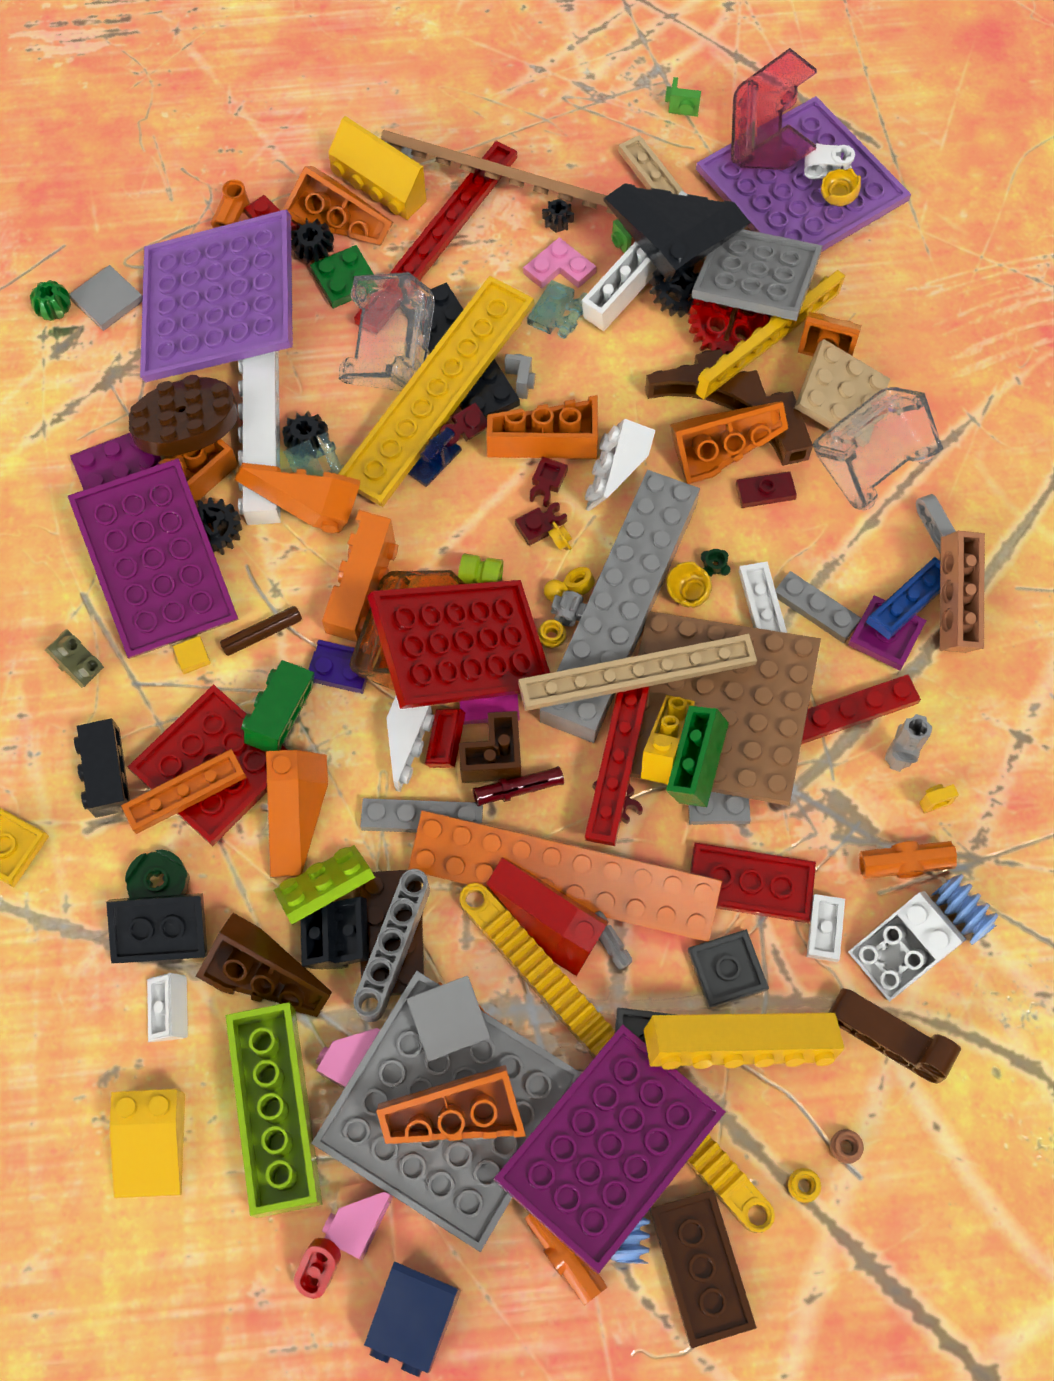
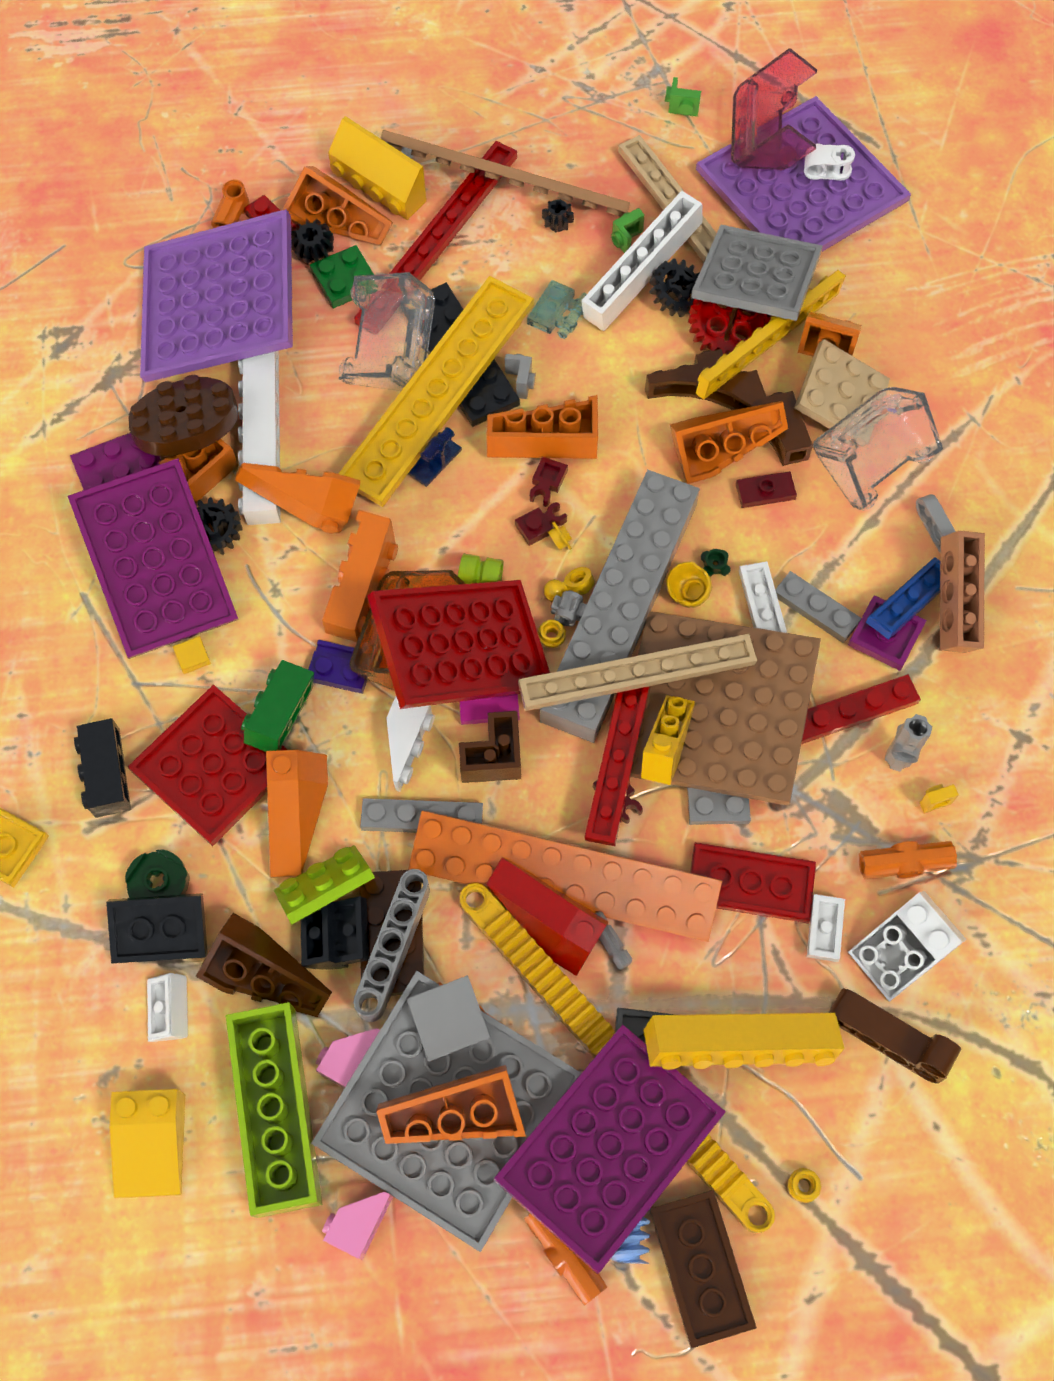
green piece [30,280,71,321] -> none
olive hips [45,629,104,688] -> none
light grey tile [70,265,143,331] -> none
orange plate [121,749,247,834] -> none
reddish brown axle [220,606,302,656] -> none
black gear [282,411,329,459] -> none
clear light blue plate [283,432,344,477] -> none
plate [294,1238,341,1299] -> none
dark blue slope [364,1261,462,1377] -> none
red tile [425,709,466,768] -> none
dark red plate [439,402,487,447] -> none
dark red pin [473,766,564,807] -> none
bright pink plate [523,237,596,289] -> none
white slope [585,419,655,511] -> none
black slope [603,183,751,283] -> none
green brick [666,706,729,807] -> none
dark grey tile [687,929,769,1009] -> none
yellow hair [821,168,861,207] -> none
nougat plate [830,1129,864,1164] -> none
light blue piece [931,874,998,945] -> none

